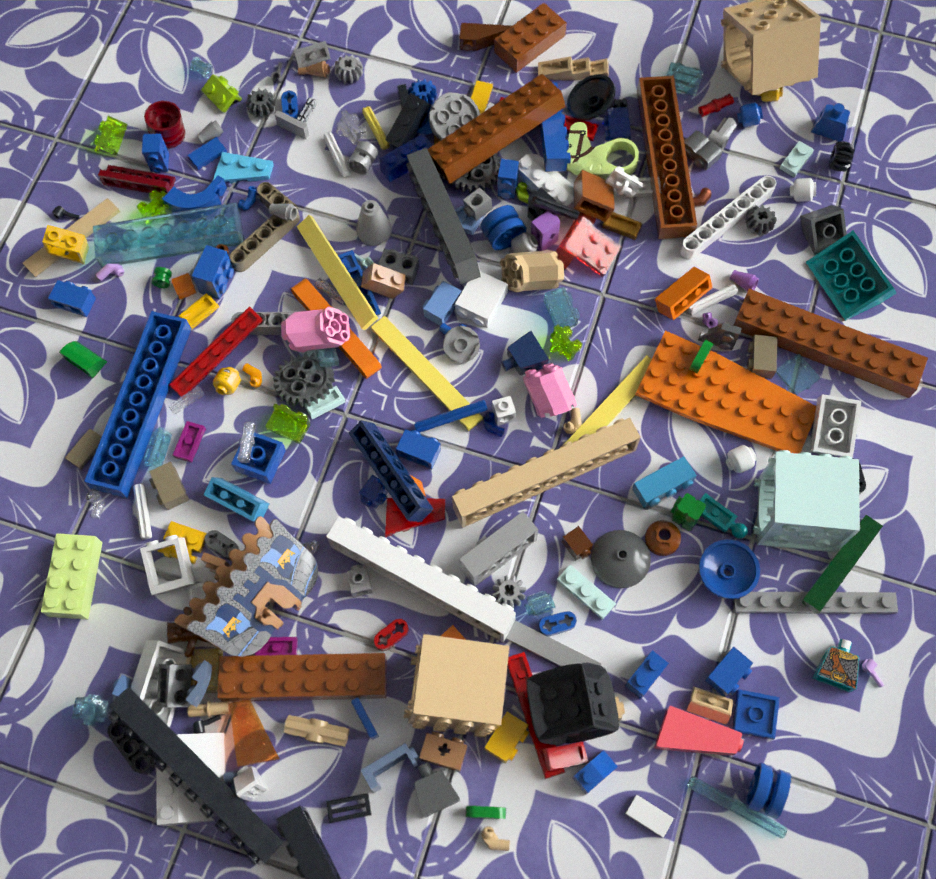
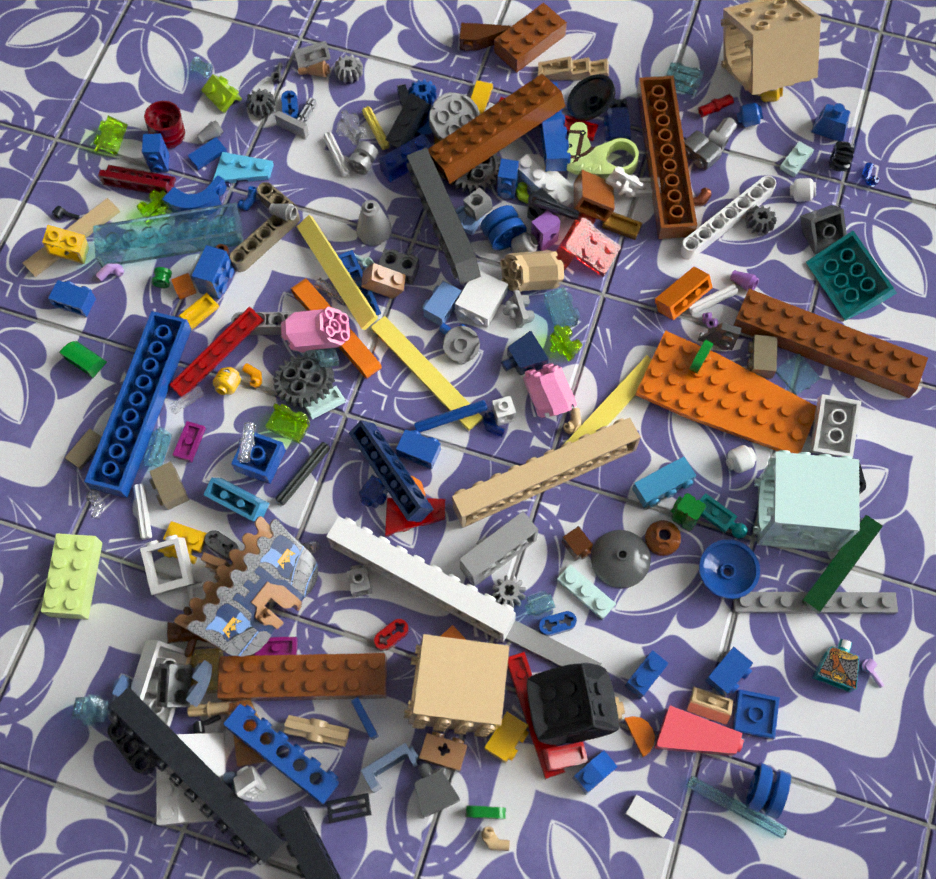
none -> blue brick [223,704,339,806]
none -> pearl dark grey axle [276,442,330,506]
none -> light grey hips [503,290,535,328]
none -> orange tile [624,716,655,758]
none -> clear blue arm [862,162,879,187]

